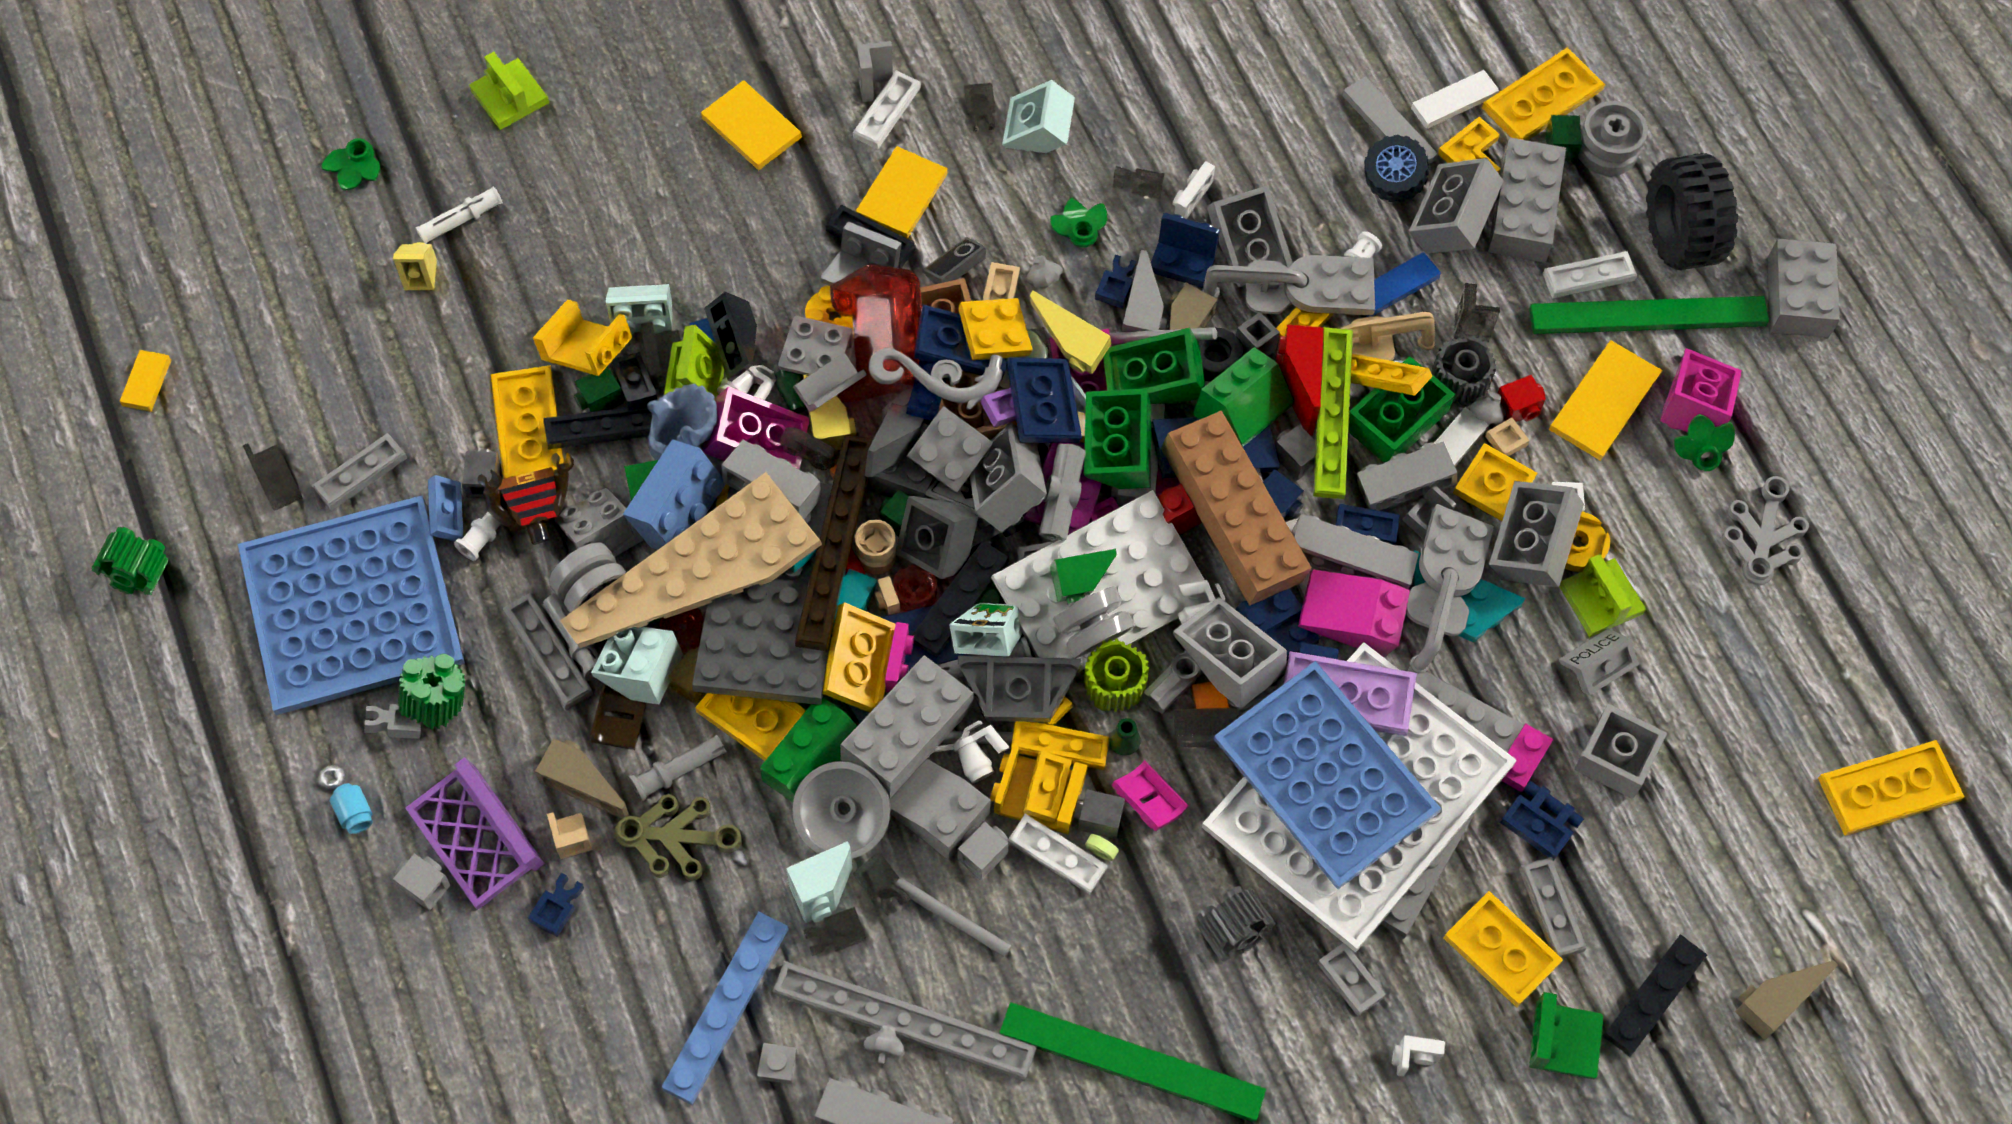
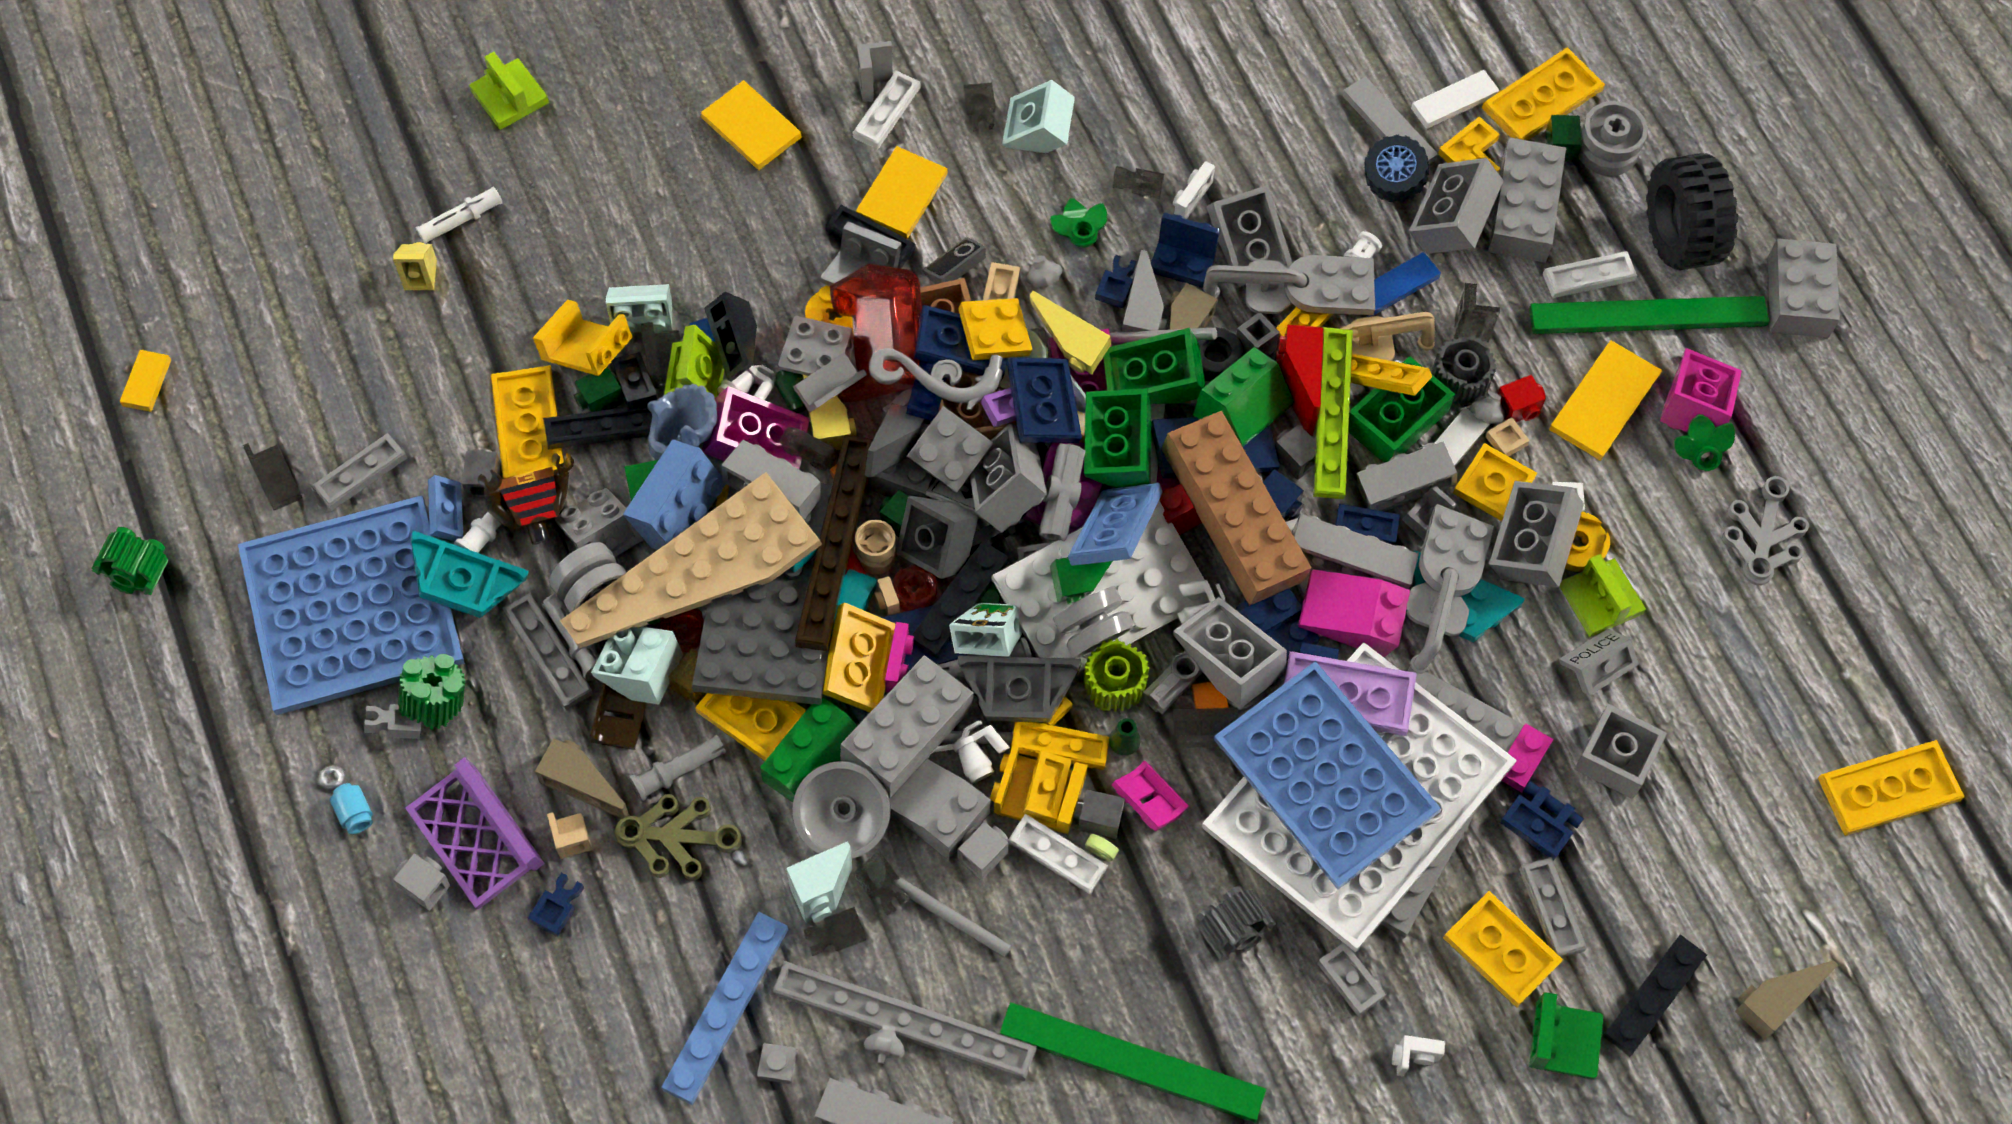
green plate [321,138,380,191] -> none
none -> teal wing [410,530,529,618]
none -> medium blue tile [1068,483,1163,566]

